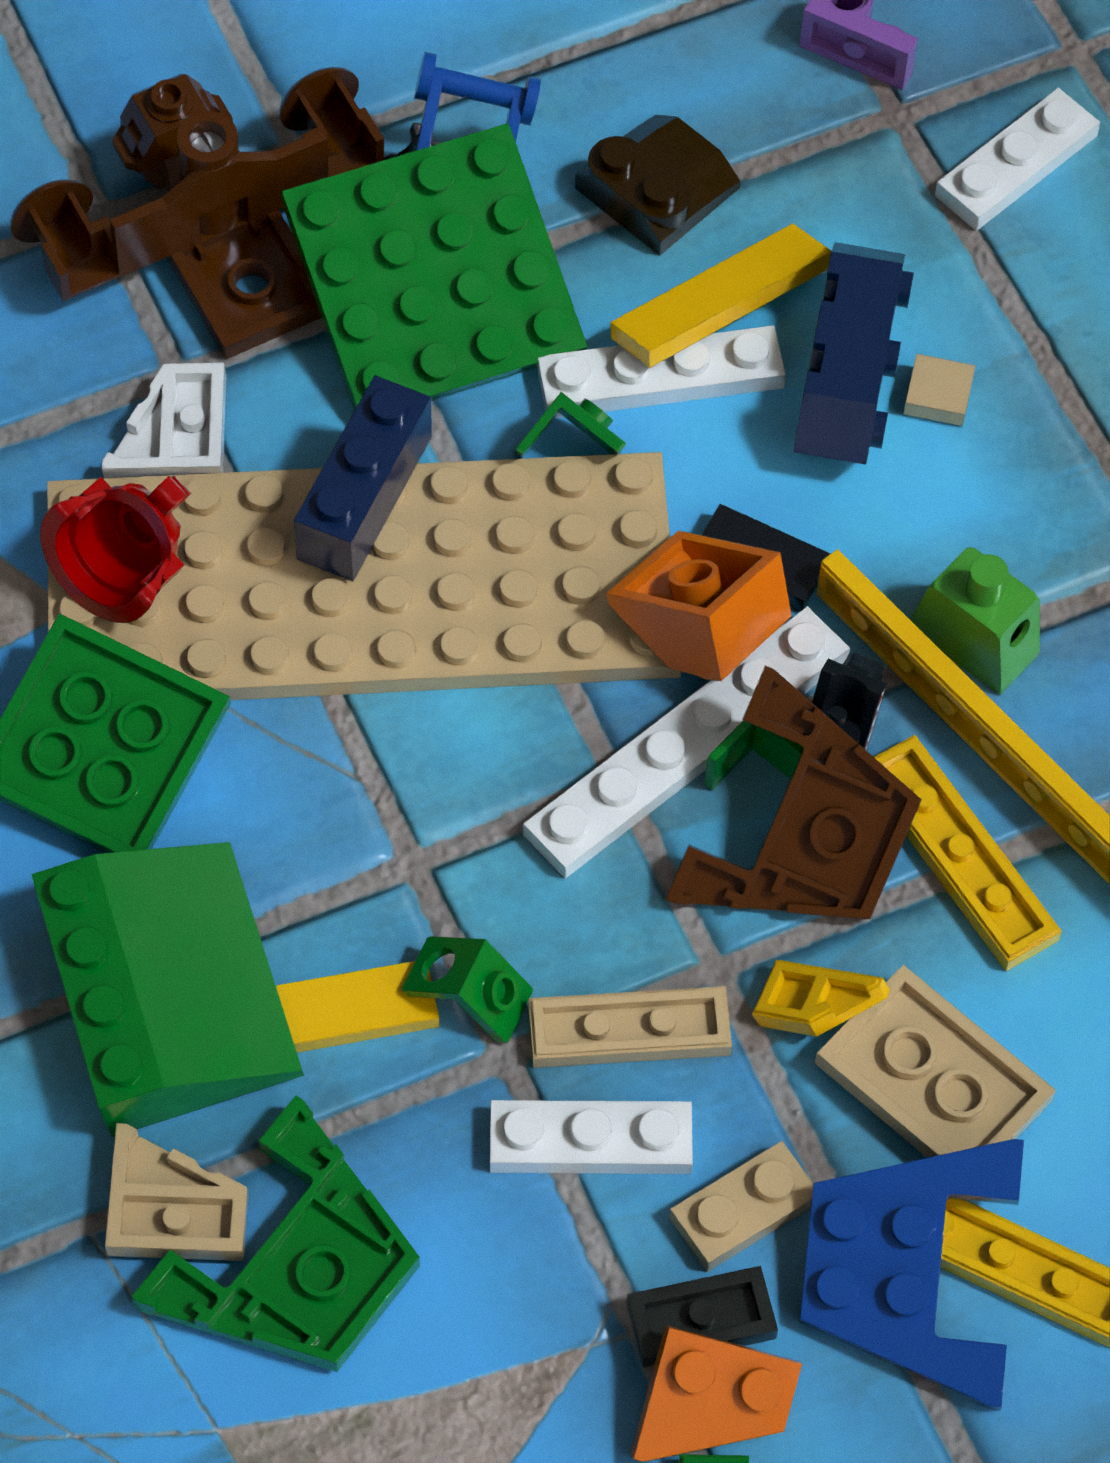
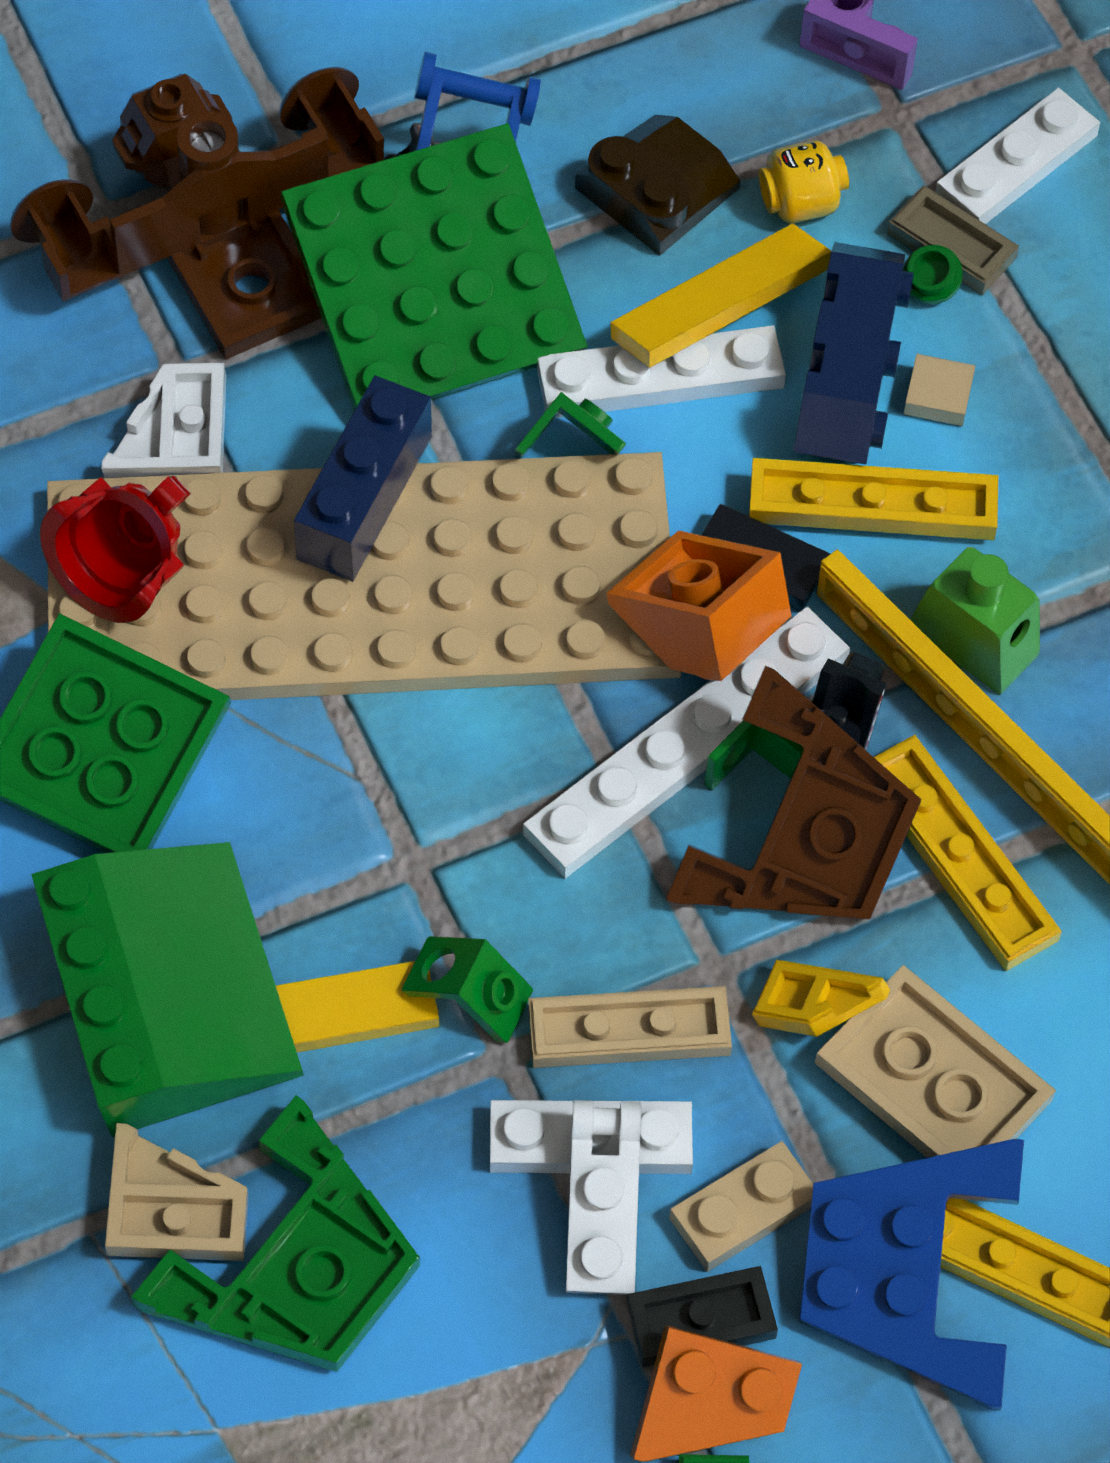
none -> white plate [566,1100,641,1295]
none -> yellow plate [749,458,998,540]
none -> yellow head [758,140,849,224]
none -> dark tan tile [887,185,1019,296]
none -> green plate [903,245,963,304]

